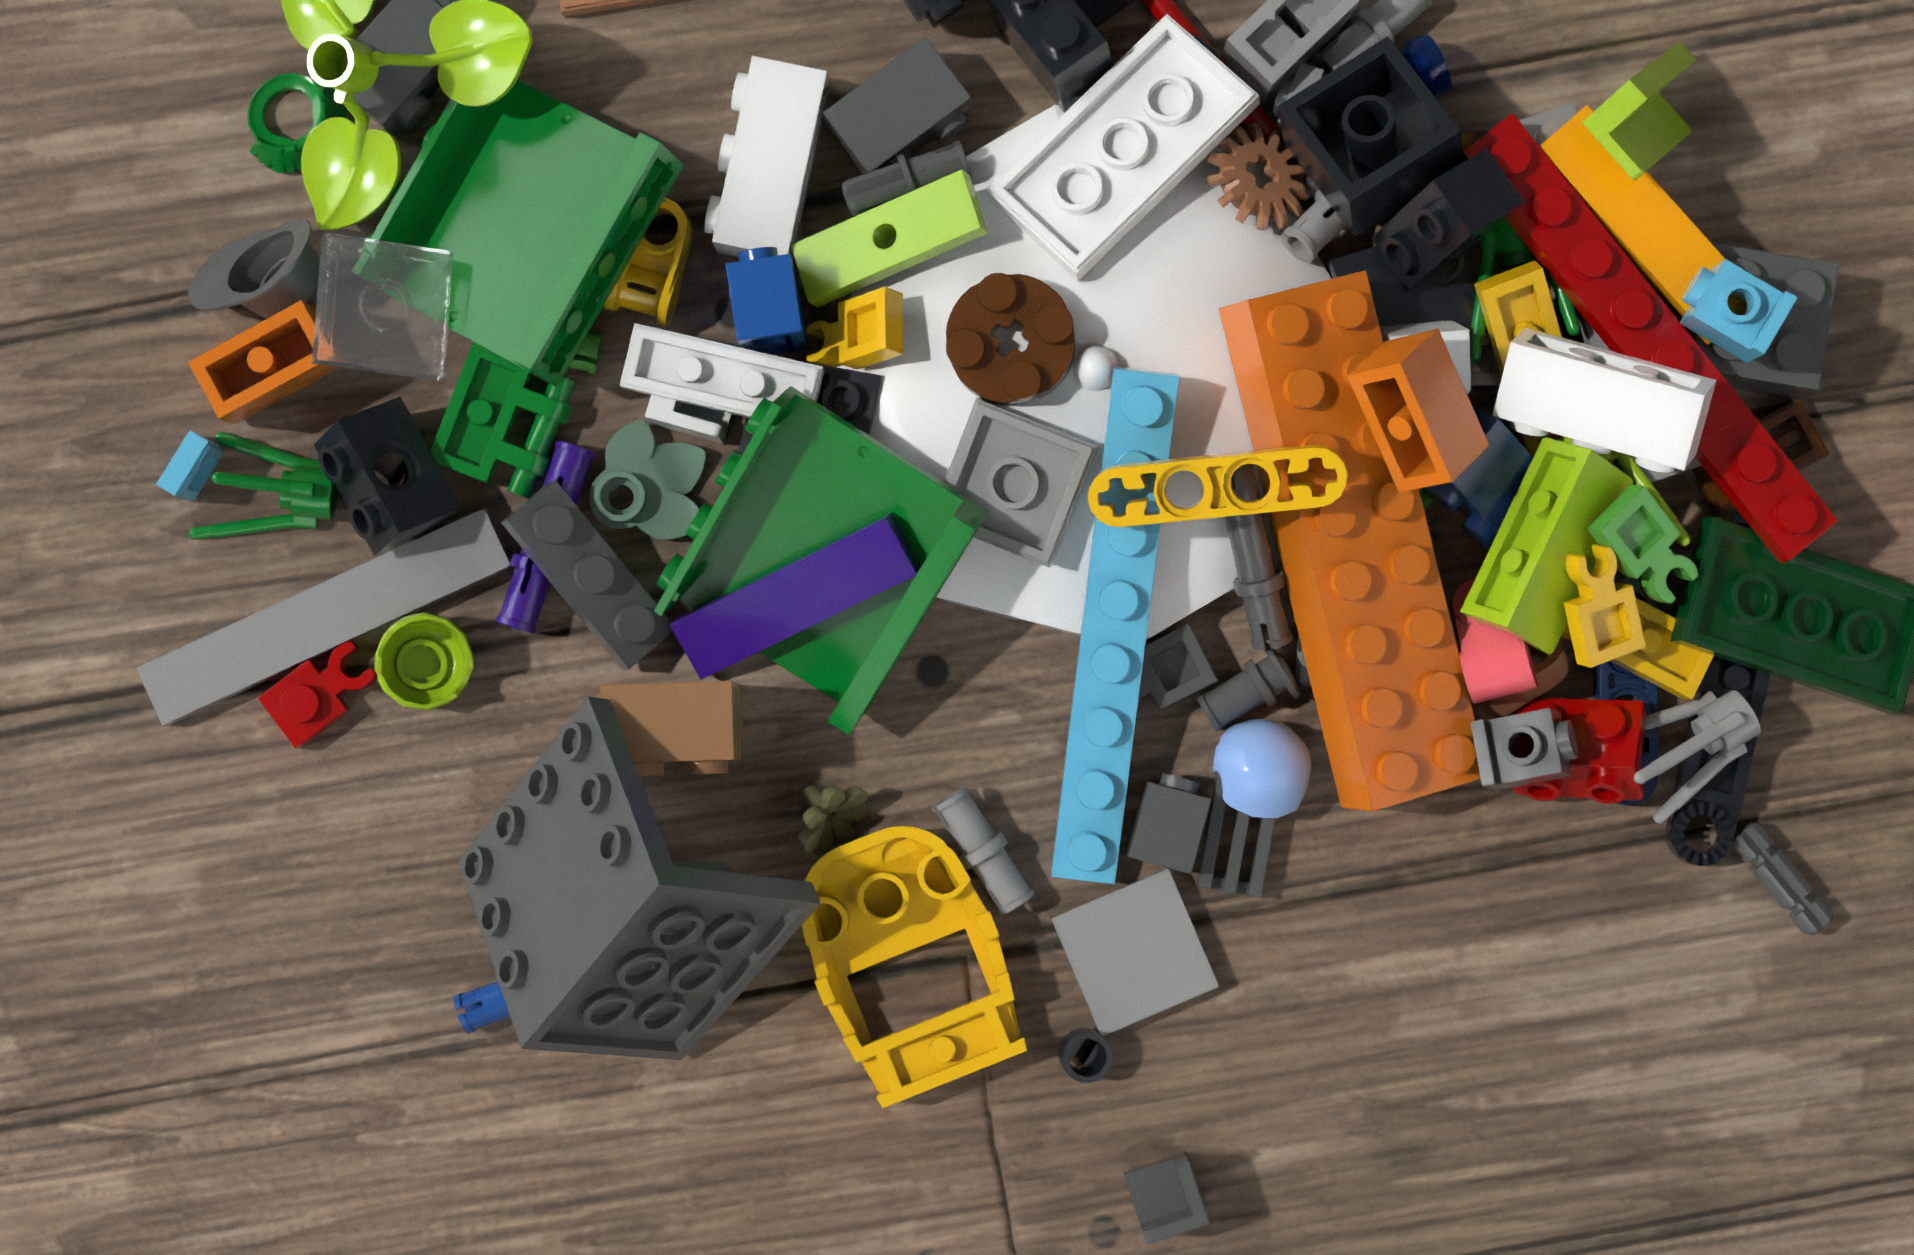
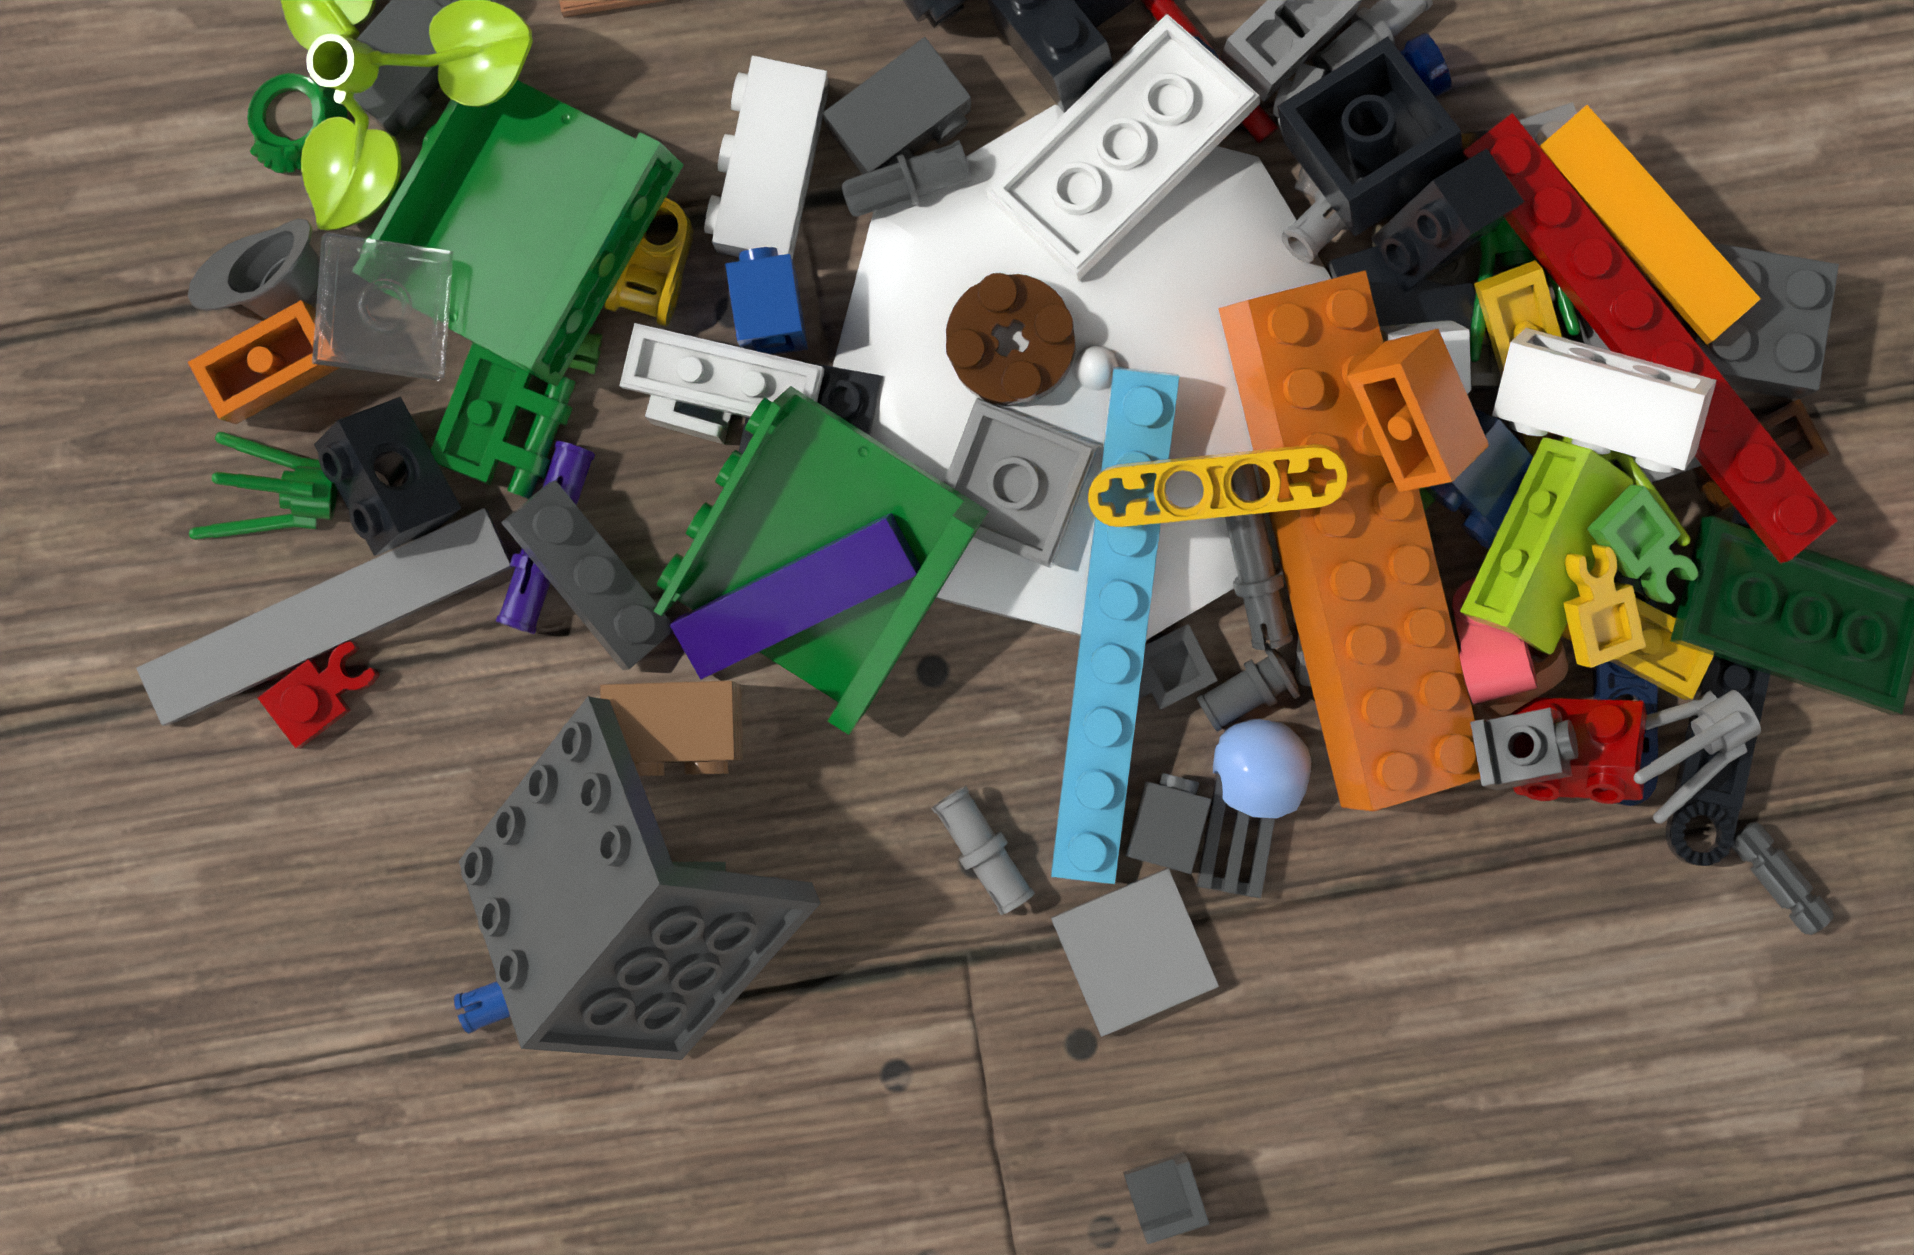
medium azure tile [156,430,224,502] -> none
lime hair [374,612,474,711] -> none
sand green plate [589,419,706,540] -> none
lime tile [791,169,988,308] -> none
olive plant [798,785,870,856] -> none
yellow slope [802,826,1027,1109] -> none
yellow plate [806,287,904,370] -> none
black hinge [1058,1028,1113,1083] -> none
nougat gear [1206,122,1309,231] -> none
lime panel [1582,41,1696,181] -> none
medium azure brick [1680,259,1798,363] -> none

